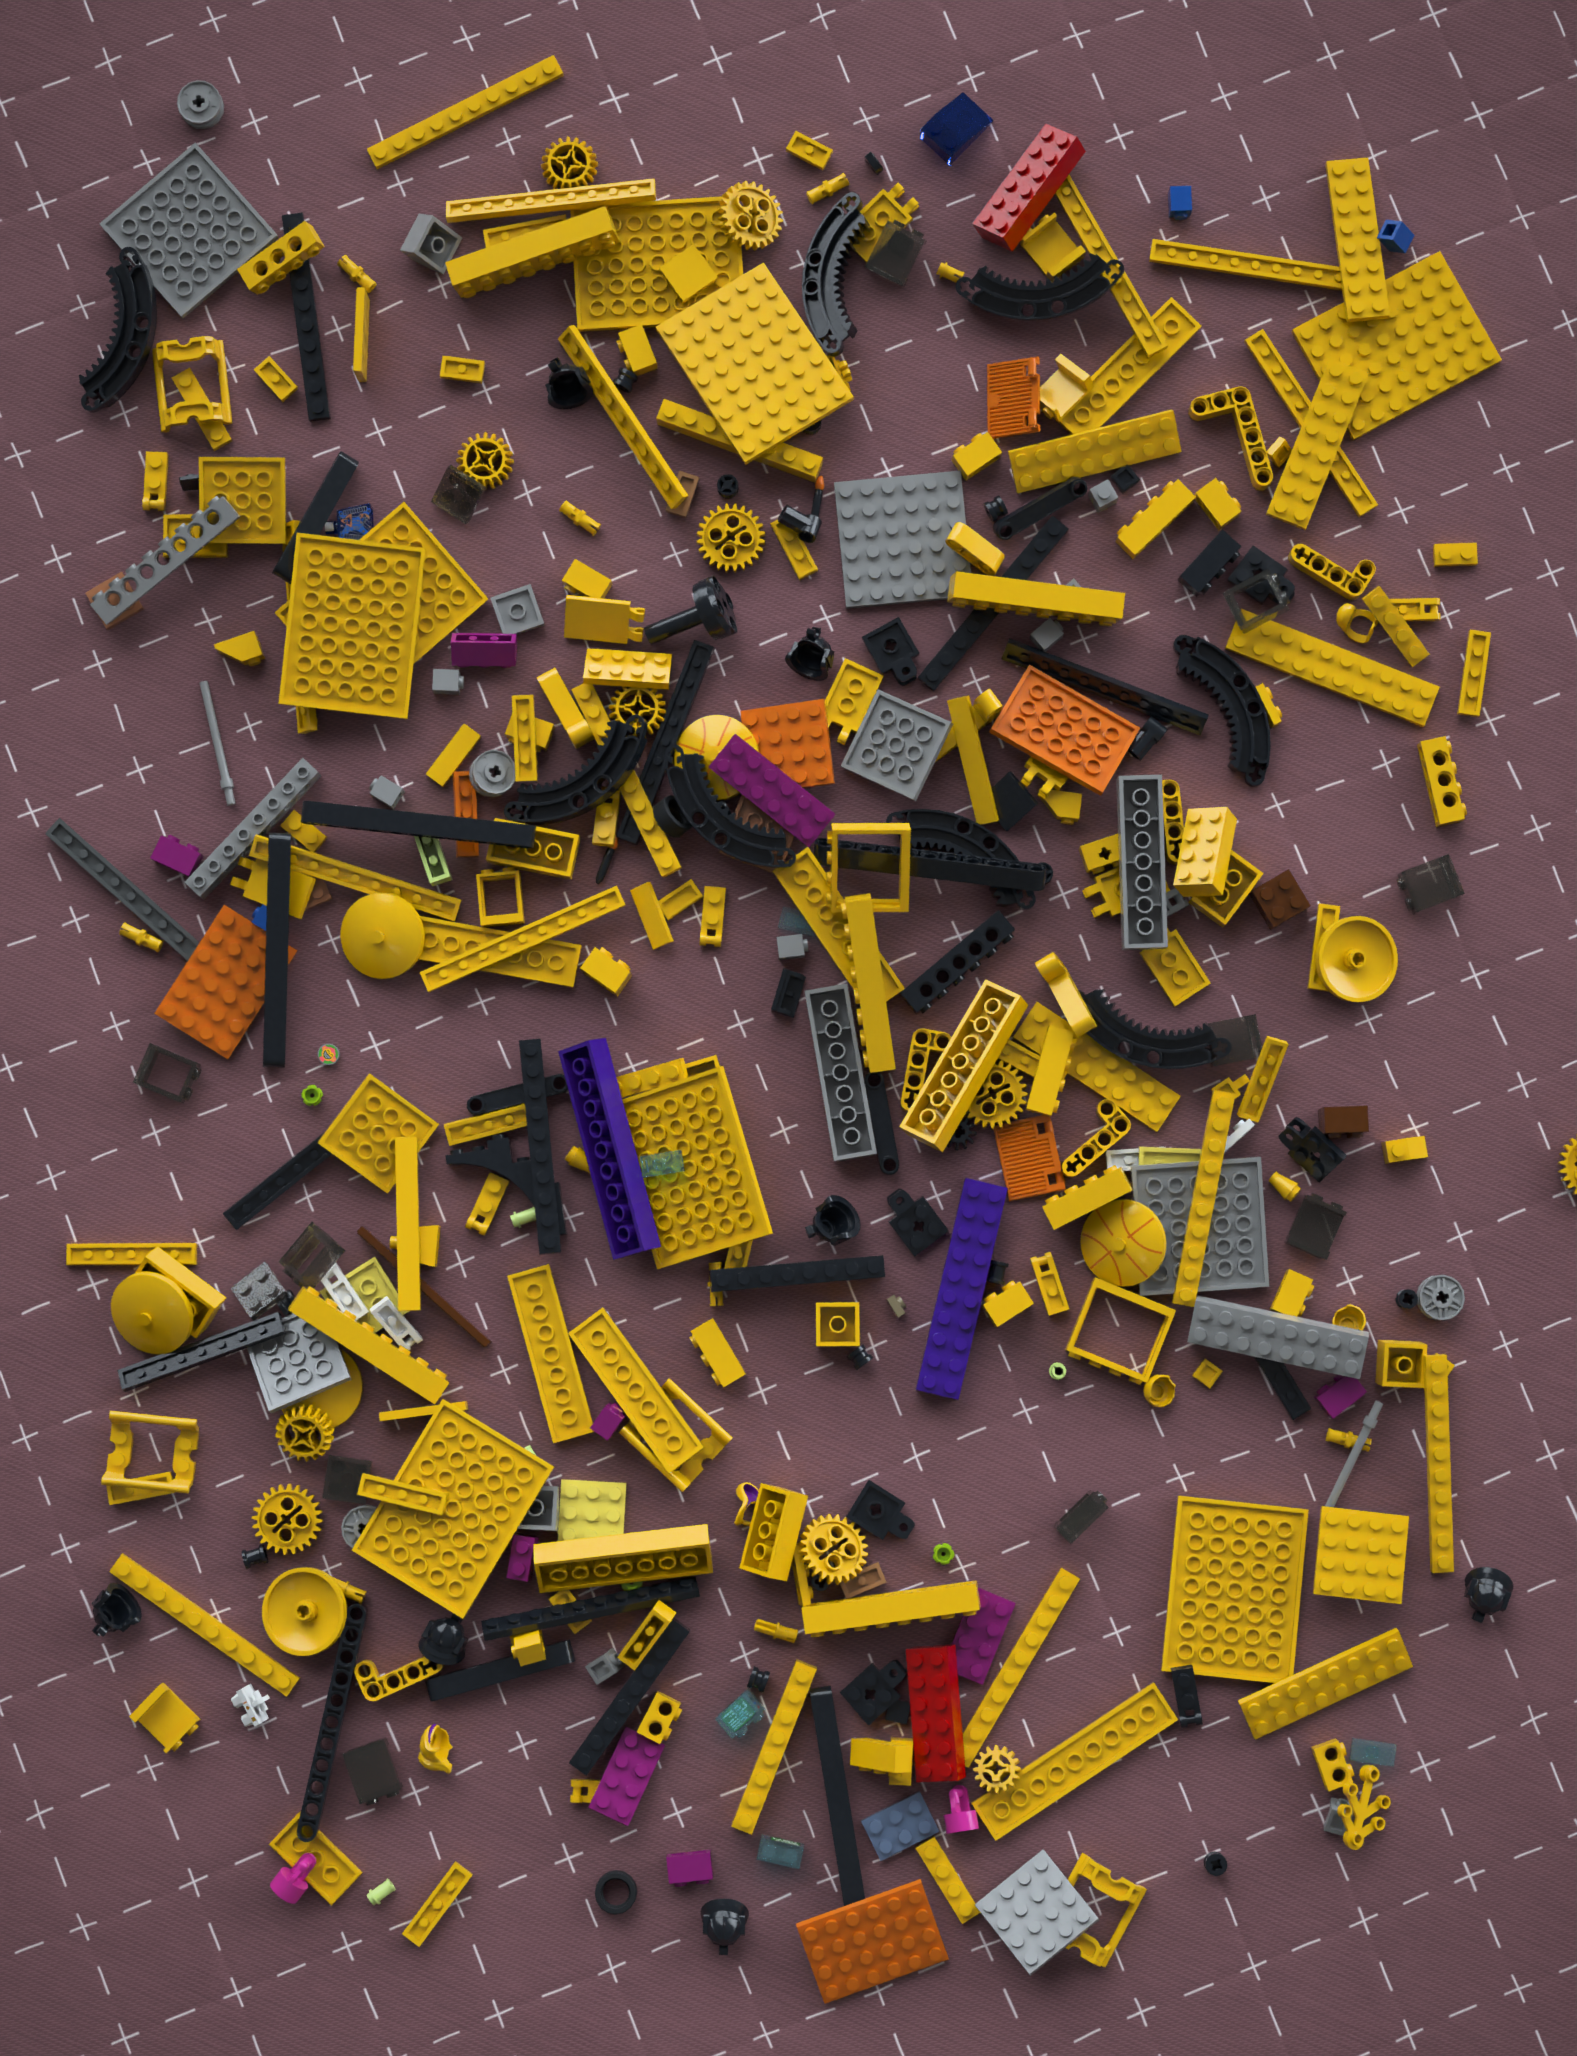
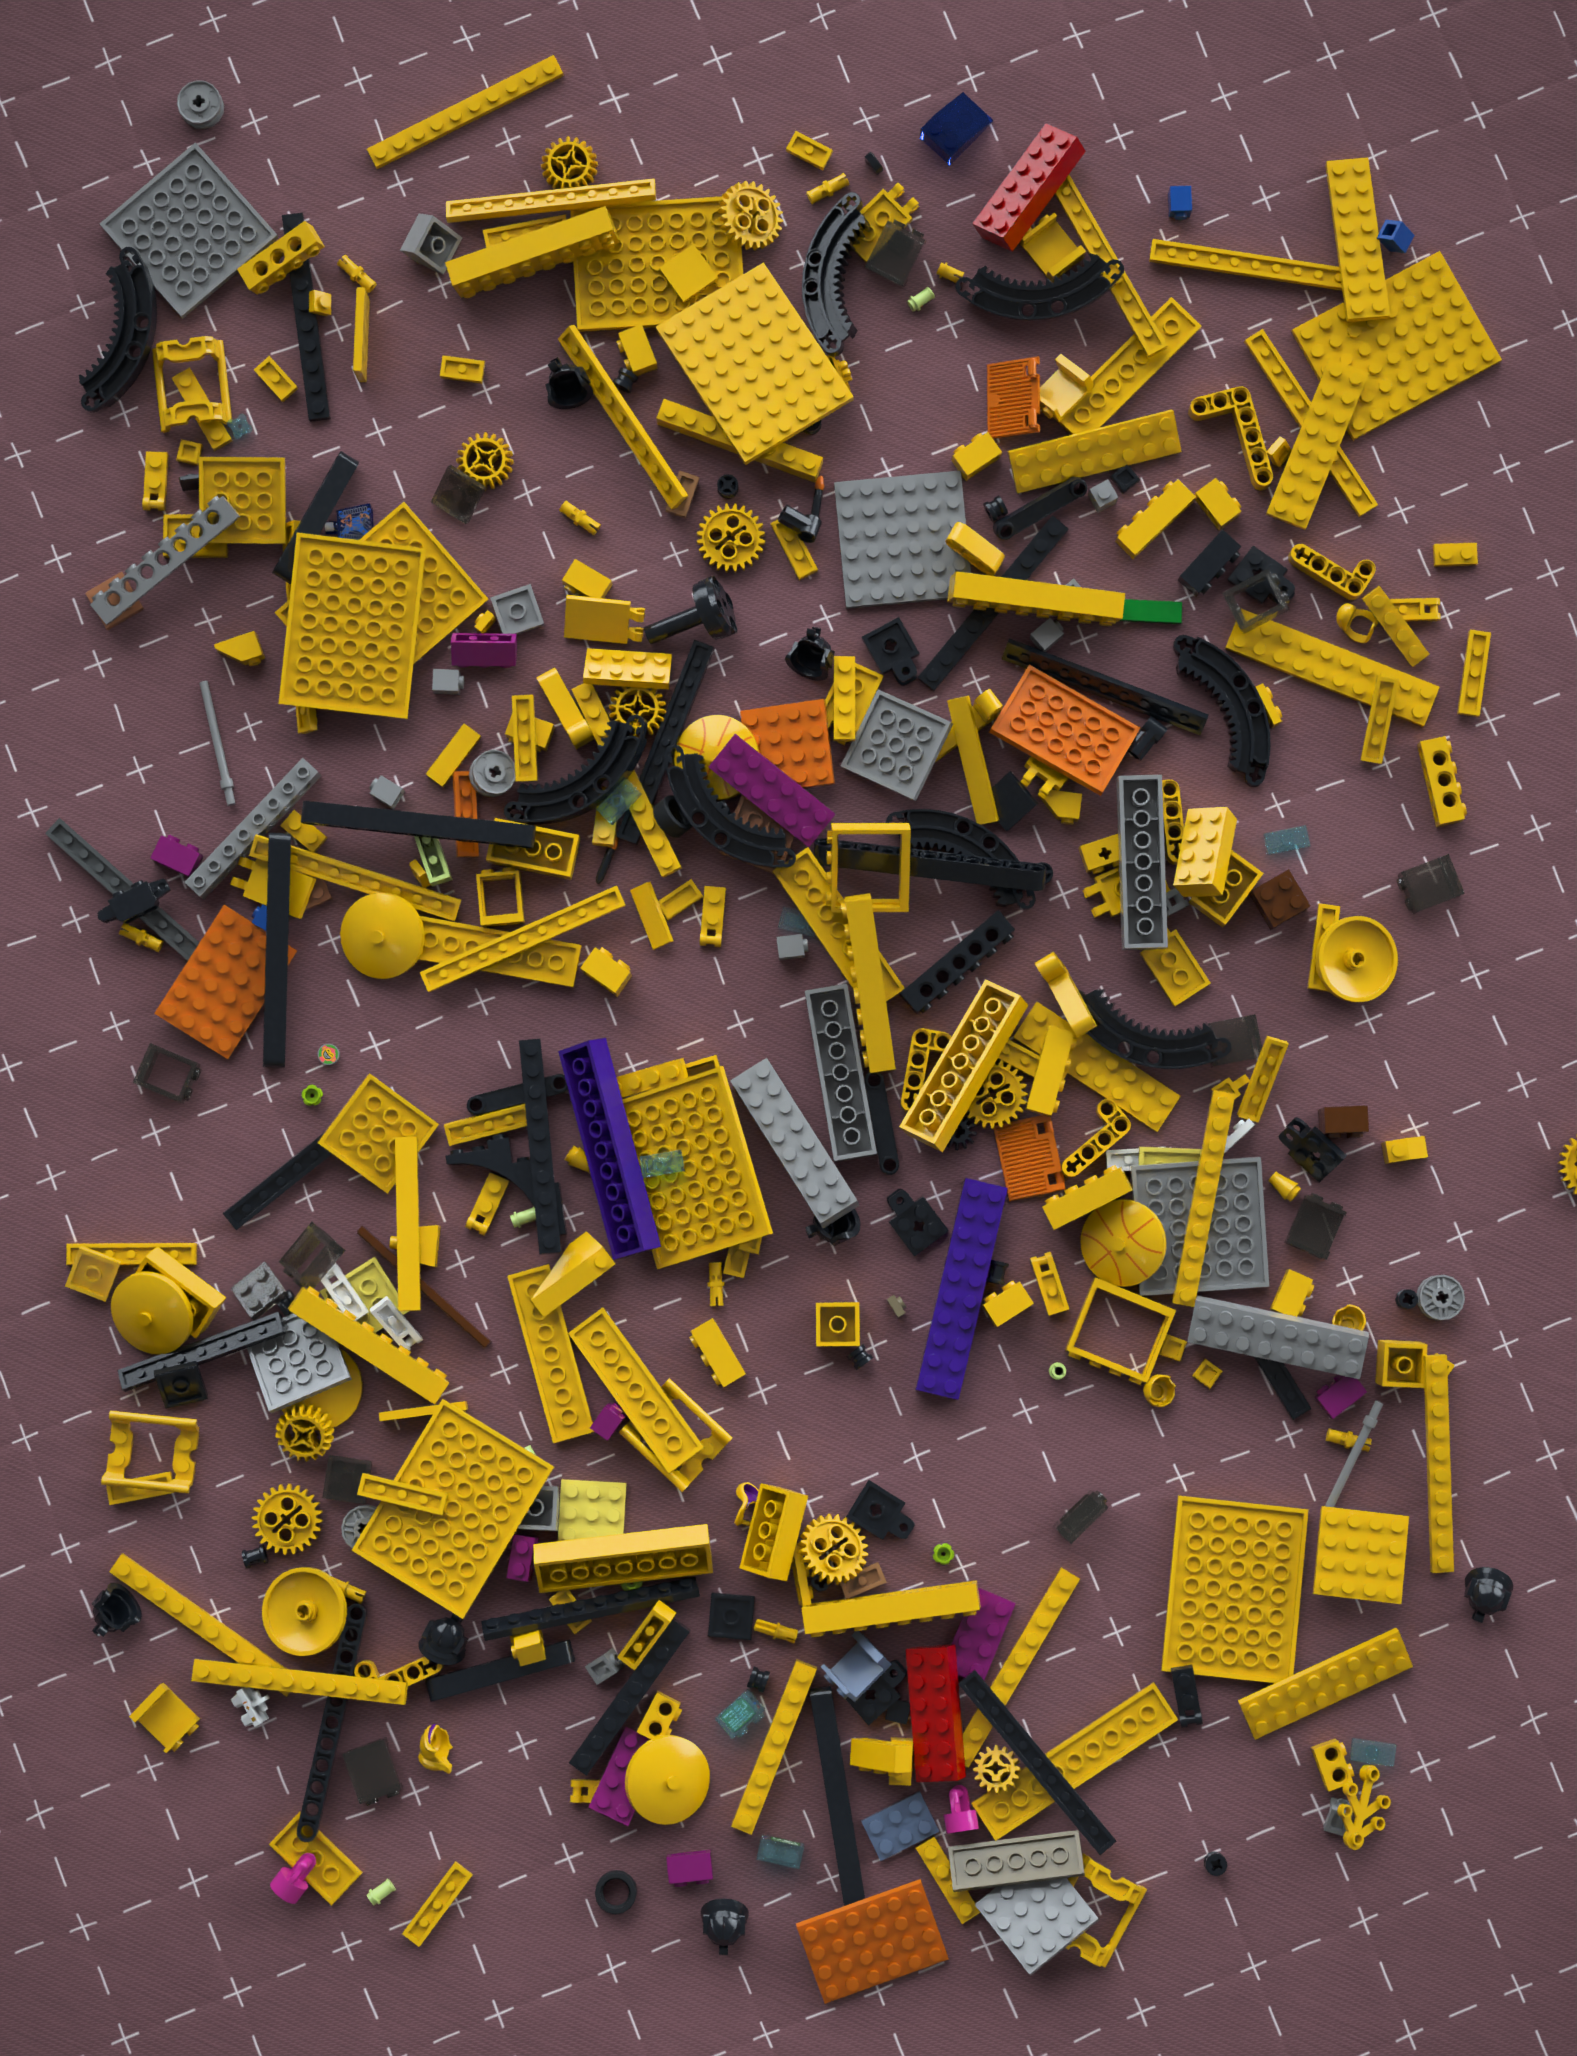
black brick [709,1255,885,1292] -> none
black hinge [771,968,806,1018] -> none
none -> yellow plate [65,1246,122,1302]
none -> black hinge [97,878,171,924]
none -> black tile [154,1361,208,1409]
none -> yellow tile [176,439,203,466]
none -> yellow plate [191,1659,408,1705]
none -> clear light blue plate [227,414,252,439]
none -> yellow plate [309,290,331,316]
none -> yellow tile [409,859,431,888]
none -> yellow plate [474,610,496,633]
none -> yellow wedge [530,1231,615,1318]
none -> clear light blue plate [596,778,642,825]
none -> yellow dish [625,1735,710,1825]
none -> black tile [708,1592,755,1640]
none -> light grey brick [730,1058,860,1228]
none -> yellow tile [738,1237,762,1255]
none -> sand blue panel [821,1631,892,1702]
none -> yellow plate [833,656,855,741]
none -> yellowish green pin [907,287,935,312]
none -> dark tan plate [948,1830,1085,1892]
none -> black plate [958,1669,1117,1855]
none -> green tile [1120,599,1182,624]
none -> yellow tile [1159,1334,1187,1362]
none -> clear light blue plate [1263,825,1310,855]
none -> yellow plate [1360,675,1399,764]

